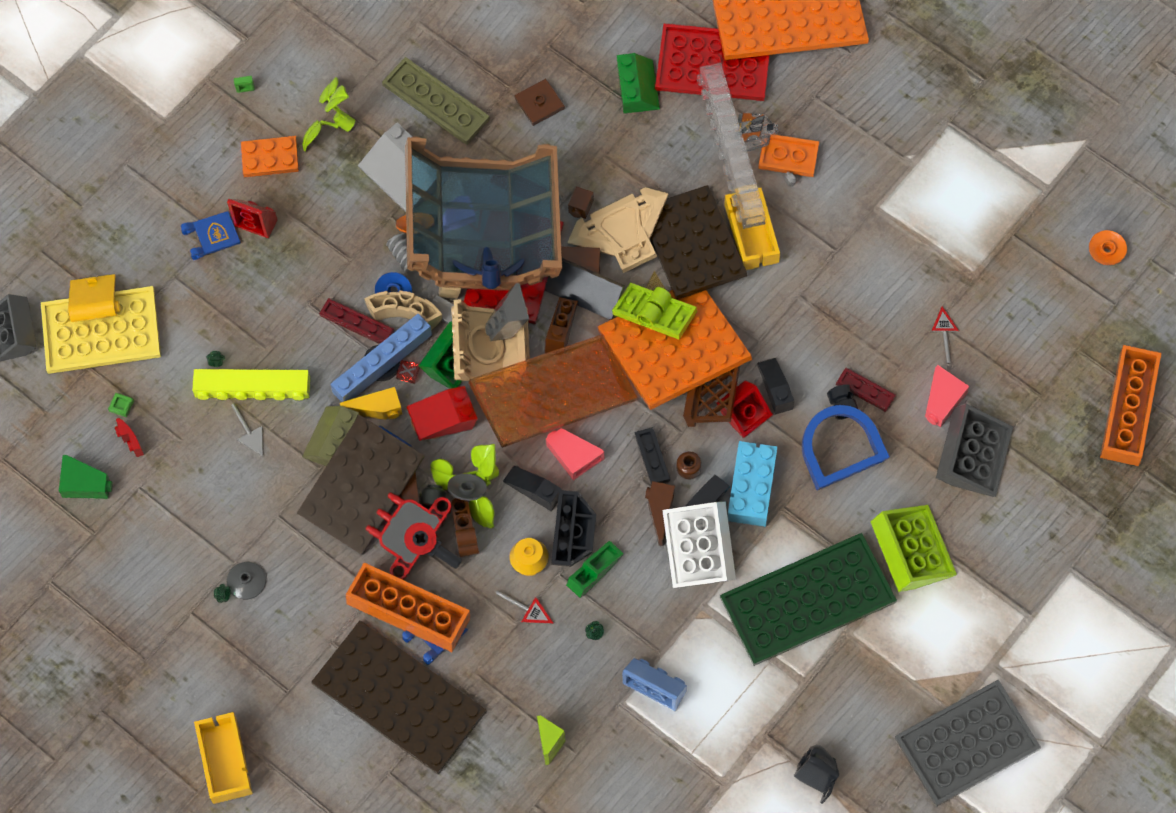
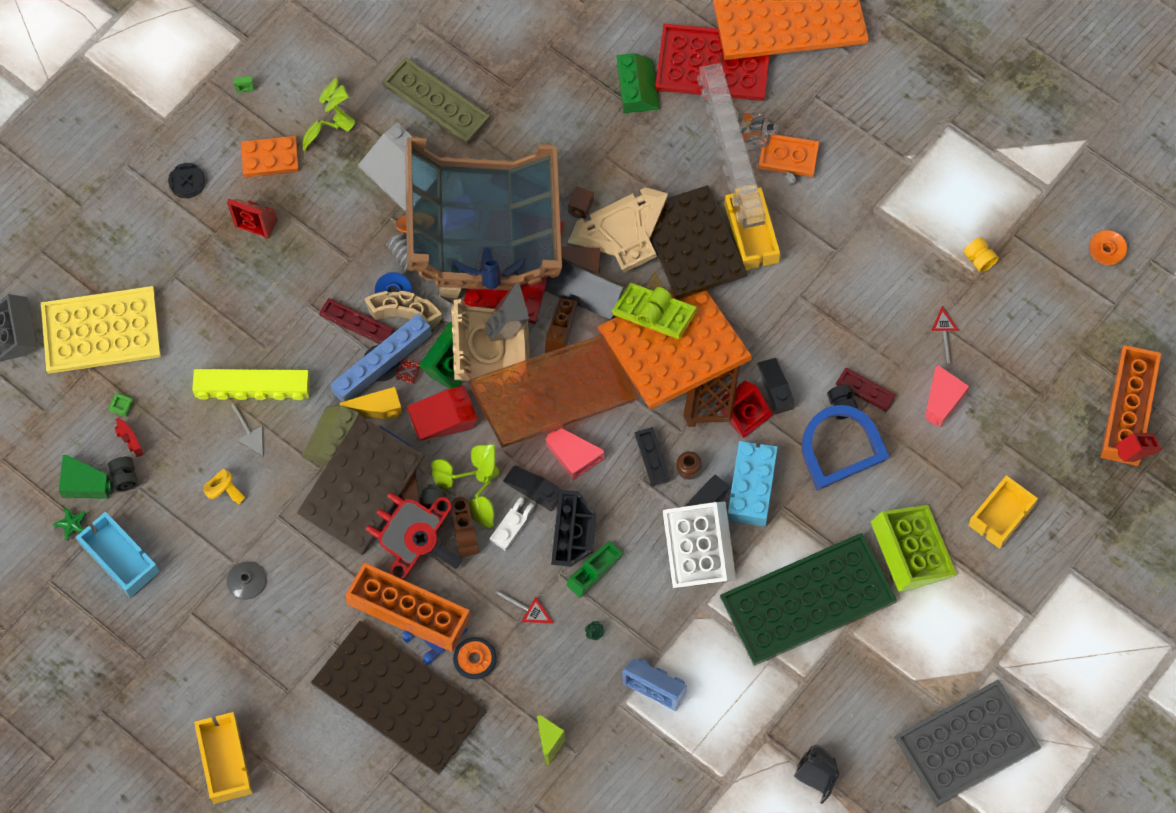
yellow door [68,274,120,322] -> none
blue flag [181,211,241,260] -> none
clear green plate [206,351,225,367] -> none
clear green plate [214,584,231,603] -> none
dark grey dish [448,474,487,501] -> none
yellow cone [510,538,549,576] -> none
reddish brown plate [514,79,565,126] -> none
reddish brown slope [645,481,675,546] -> none
dark grey slope [936,404,1013,497] -> none
none -> green animal [53,508,86,541]
none -> medium azure piece [76,511,160,598]
none -> pearl dark grey wheel [108,456,139,492]
none -> black tile [168,163,206,199]
none -> yellow piece [203,469,245,505]
none -> wheel [453,637,497,679]
none -> white hinge [489,497,535,551]
none -> yellow wheel [963,237,999,273]
none -> yellow piece [969,475,1038,549]
none -> red slope [1116,433,1162,462]

